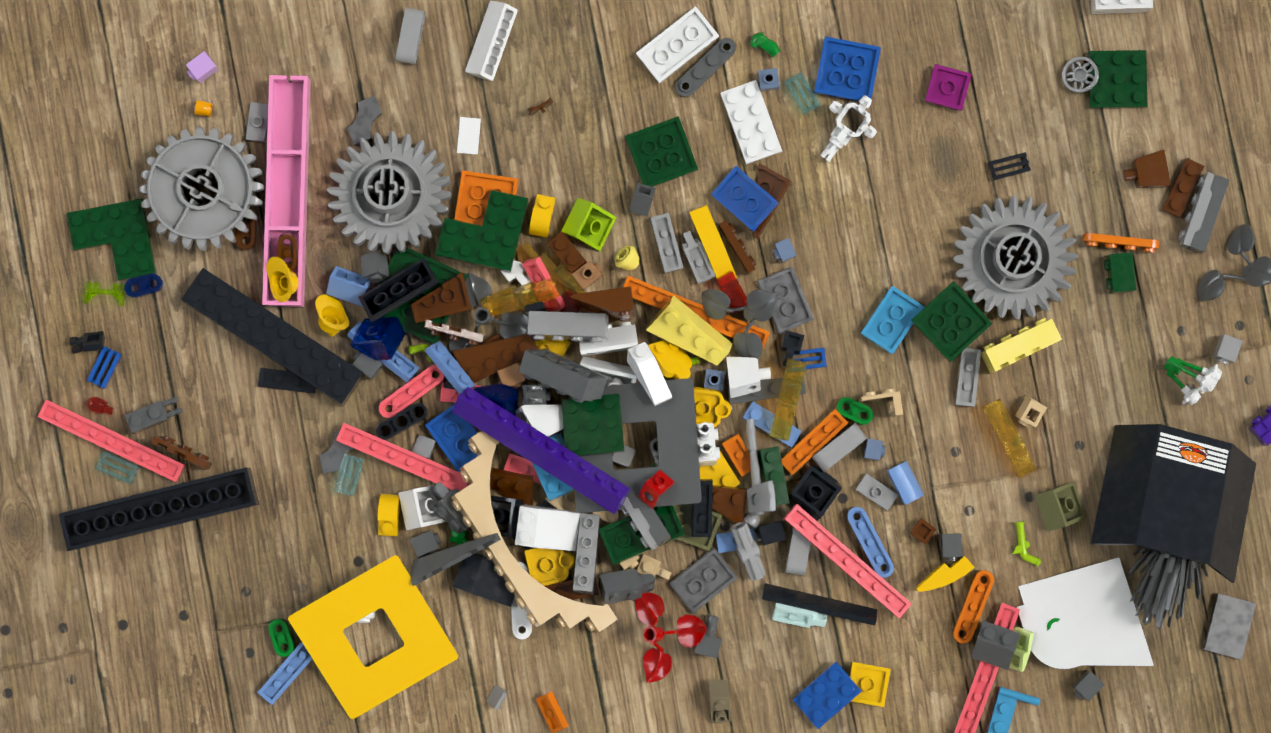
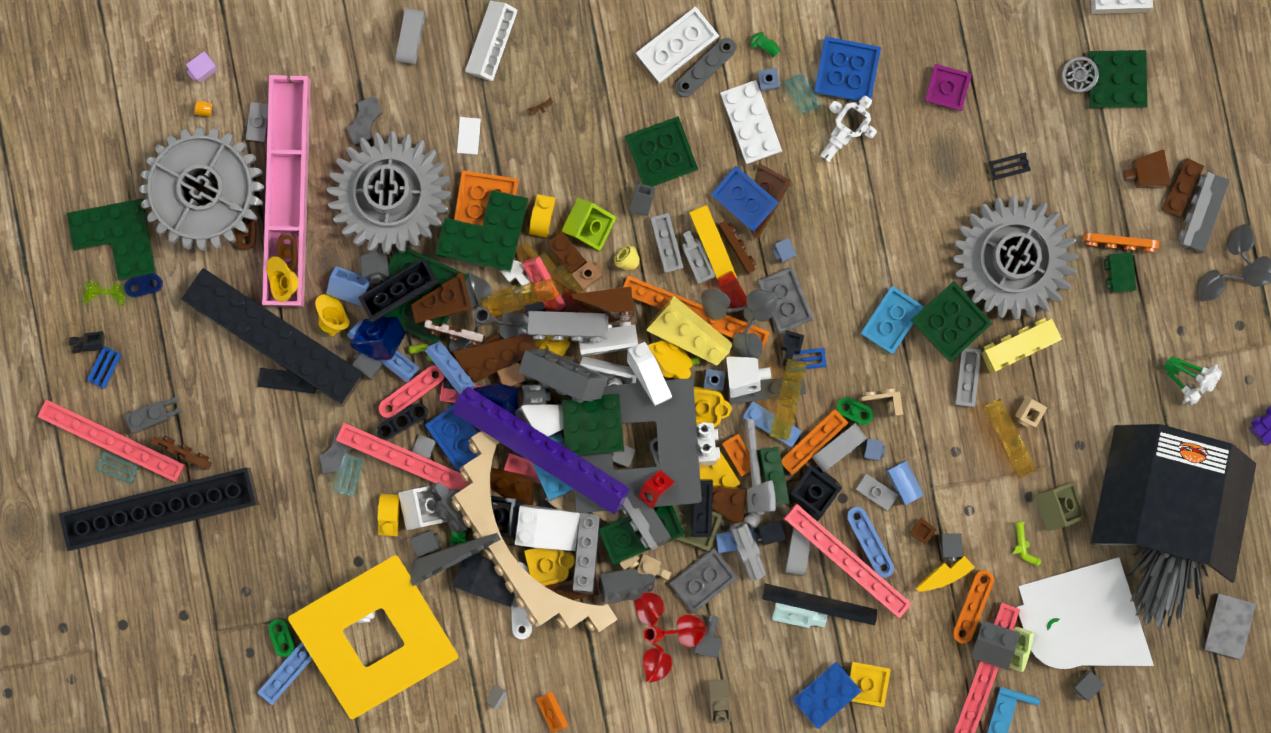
clear red cylinder [87,397,115,415] -> none
light grey brick [1213,334,1243,365] -> none

